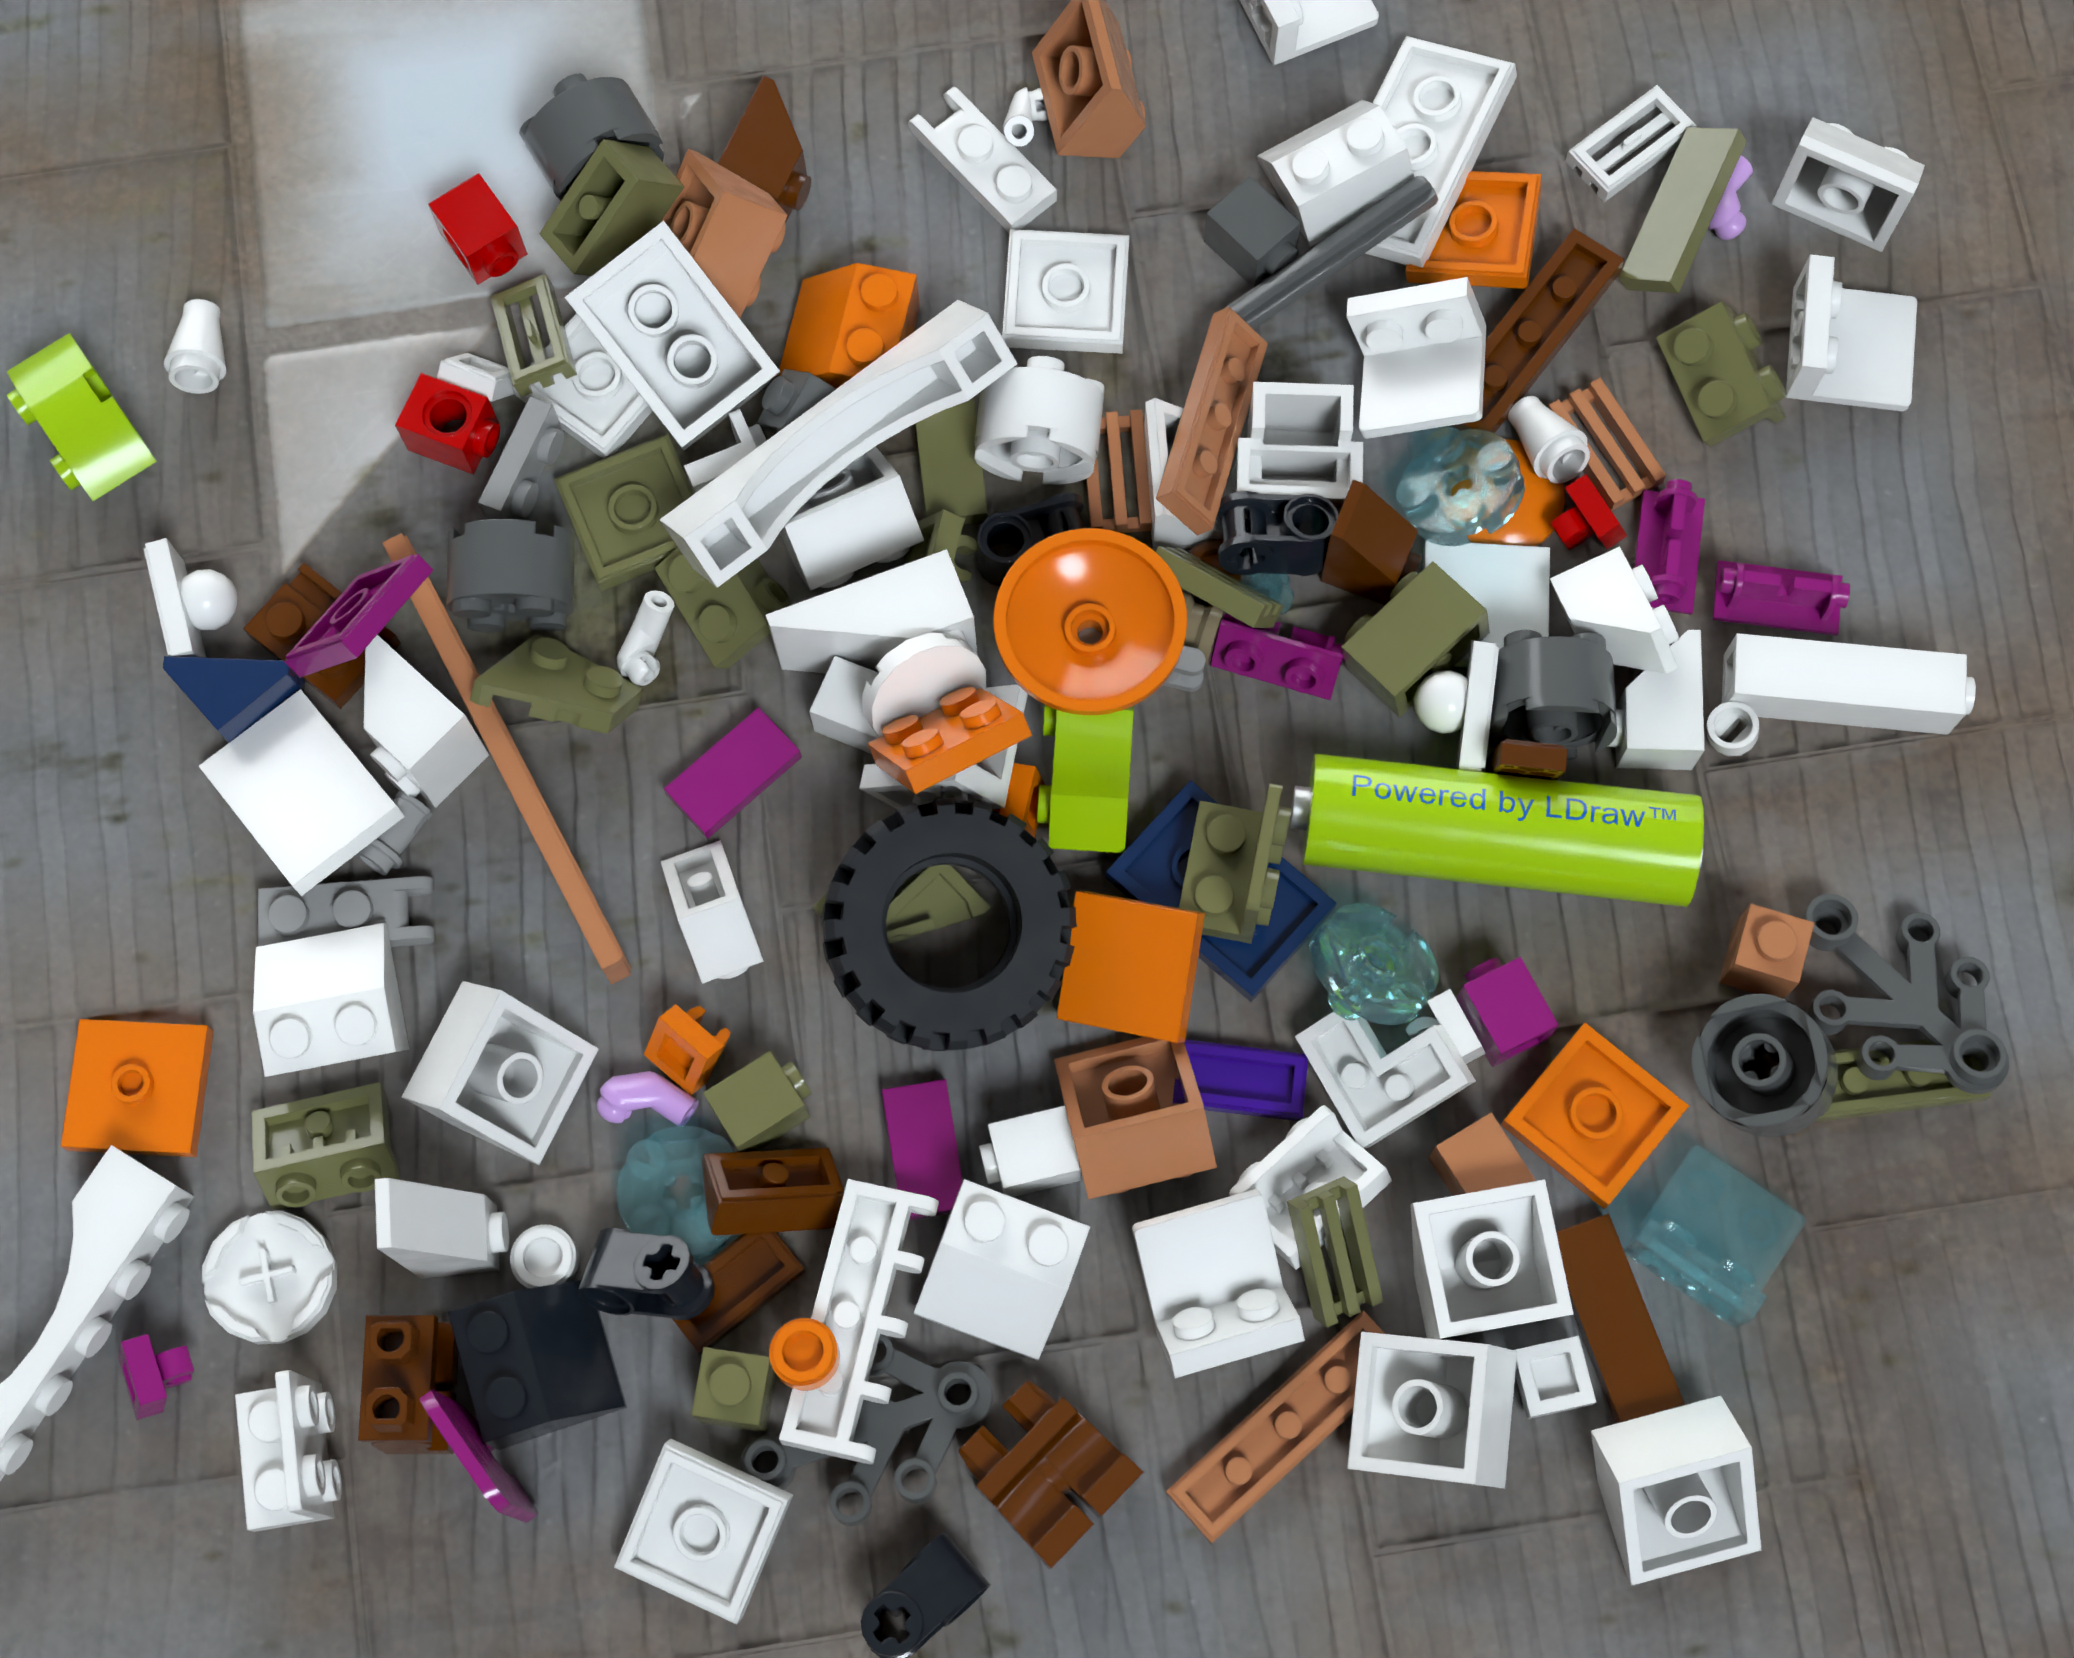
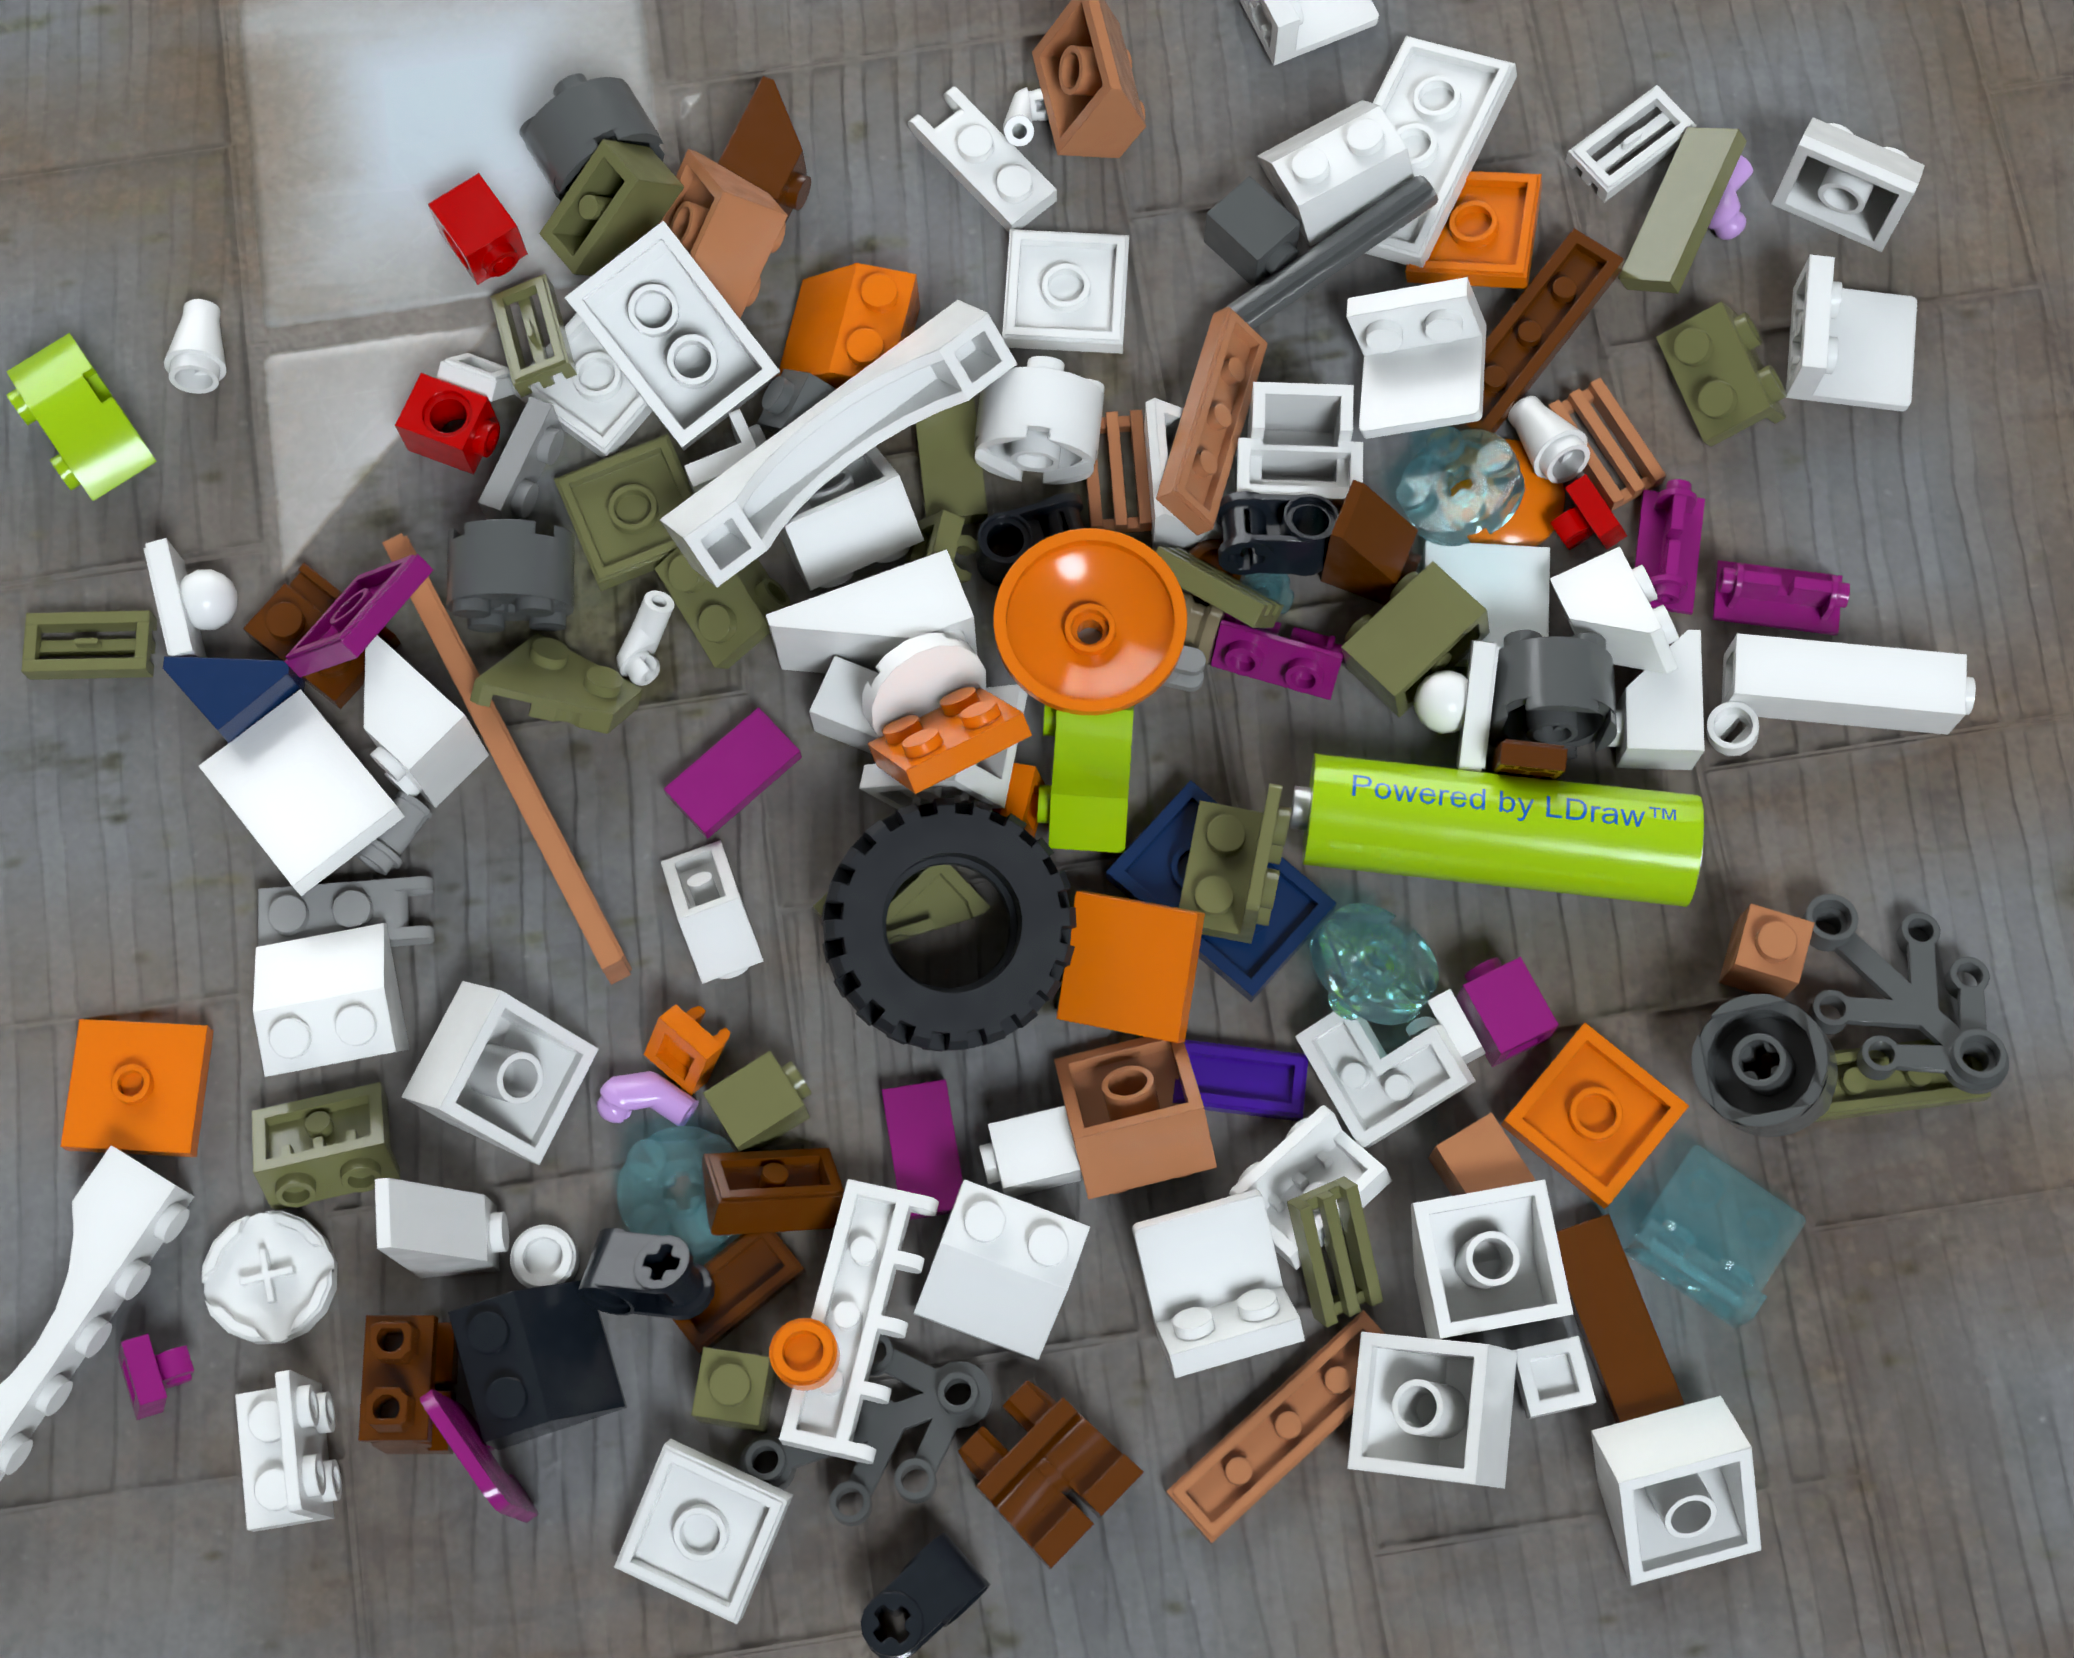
none -> olive tile [21,610,157,680]

